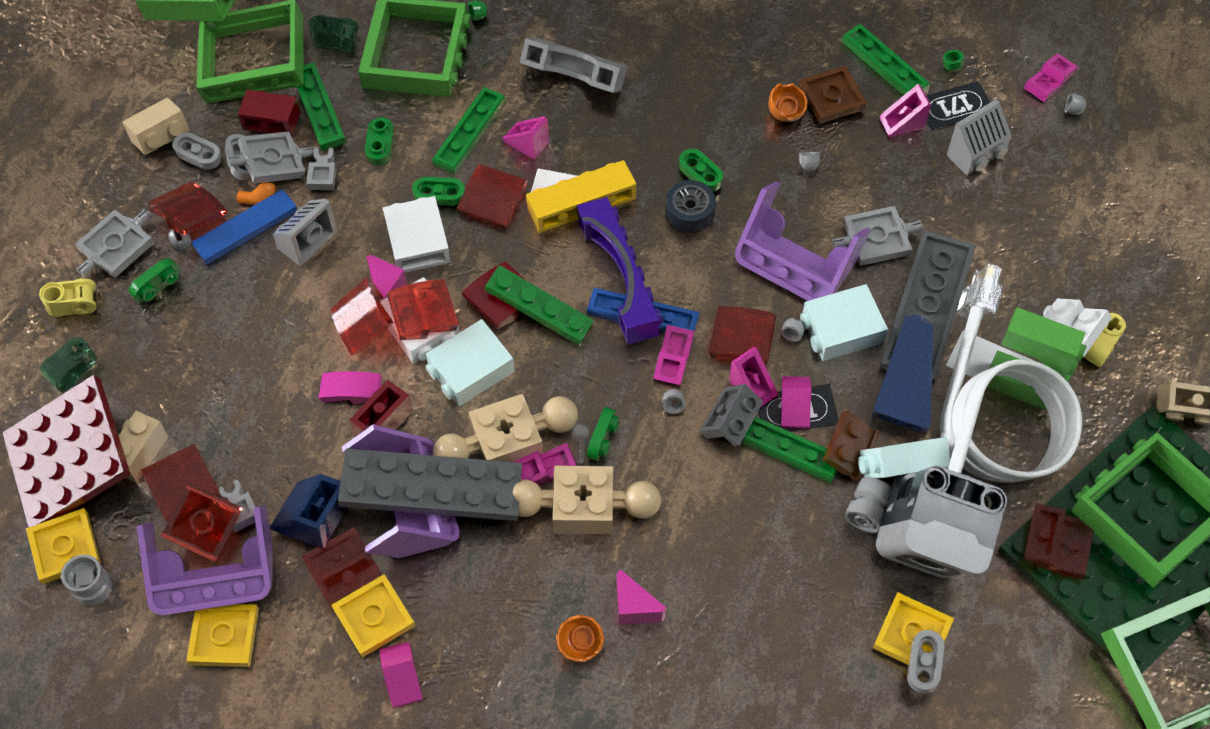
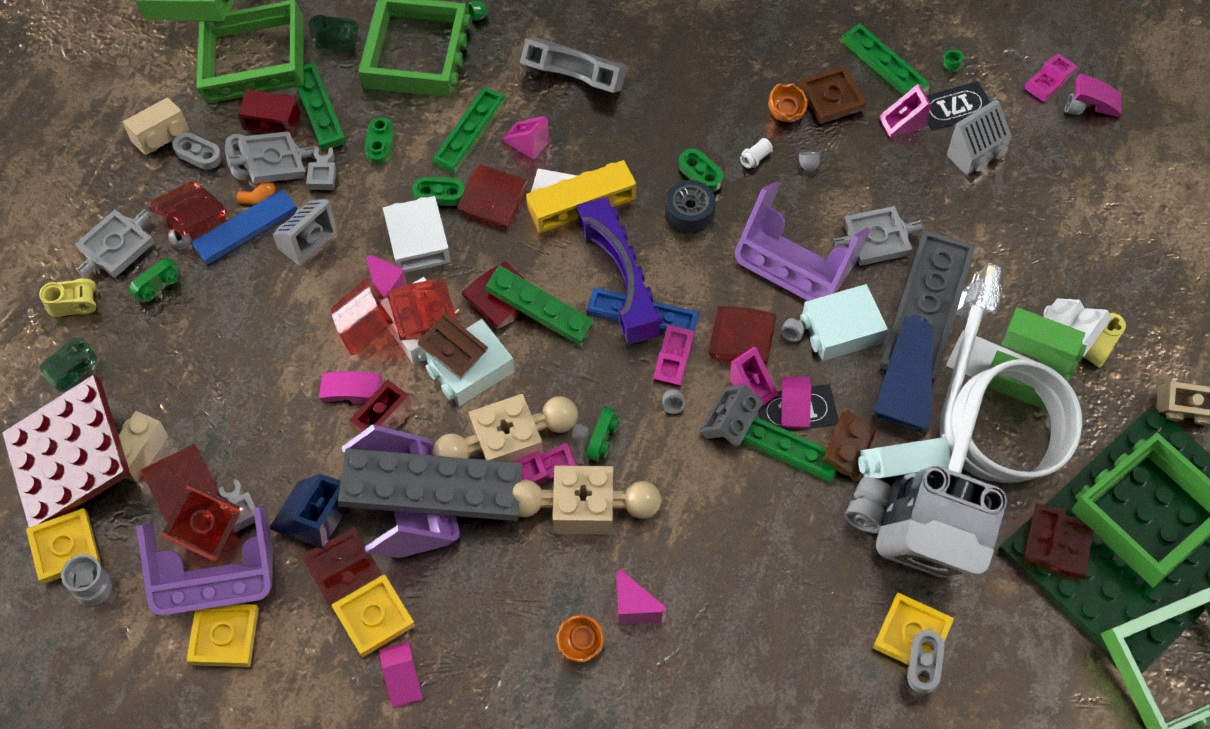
none -> reddish brown plate [418,312,488,380]
none -> white pin [740,138,773,168]
none -> dark pink slope [1076,74,1122,117]

